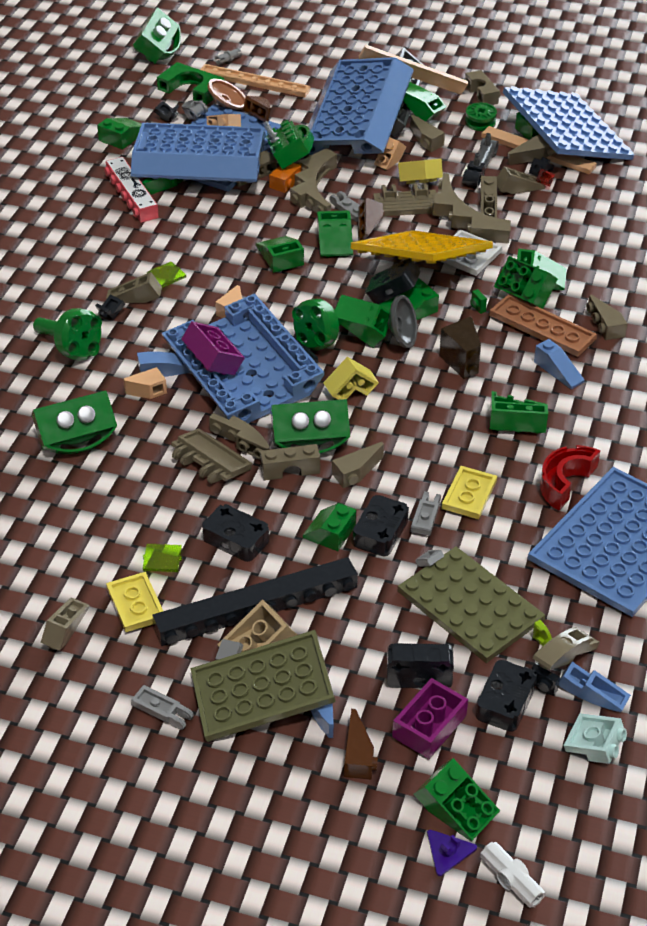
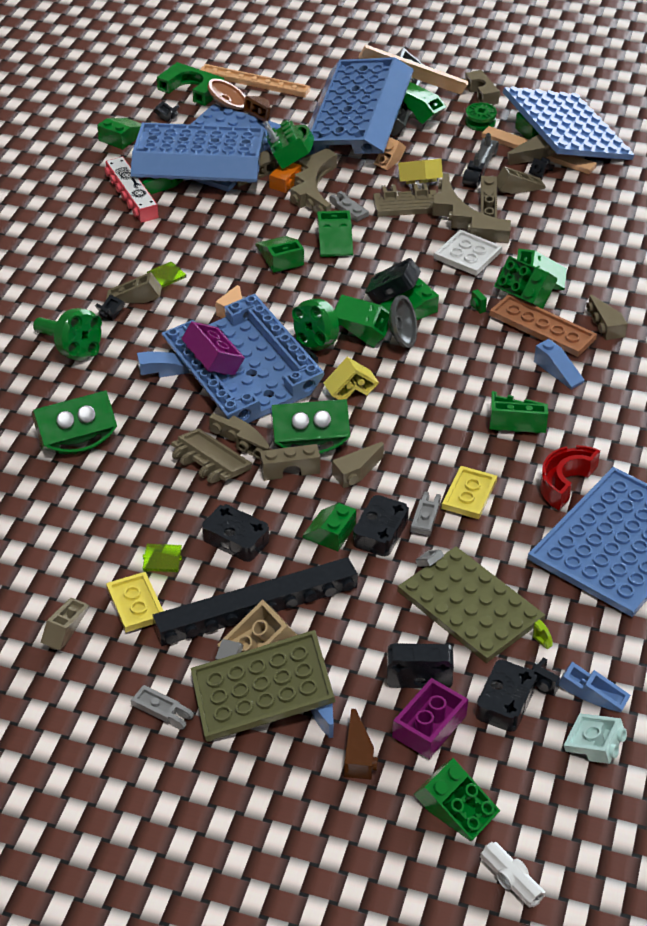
light nougat slope [123,367,167,399] -> none
piece [132,7,181,63] -> none
light grey piece [181,100,208,120] -> none
light nougat slope [206,114,241,127] -> none
light grey pin [215,48,242,65] -> none
yellow plate [351,230,493,264] -> none
slope [358,198,384,241] -> none
dark tan slope [410,115,445,152] -> none
dark purple piece [427,830,477,876] -> none
dark brown slope [439,317,481,379] -> none
dark tan slope [533,627,600,670] -> none
clear red slope [536,169,555,187] -> none

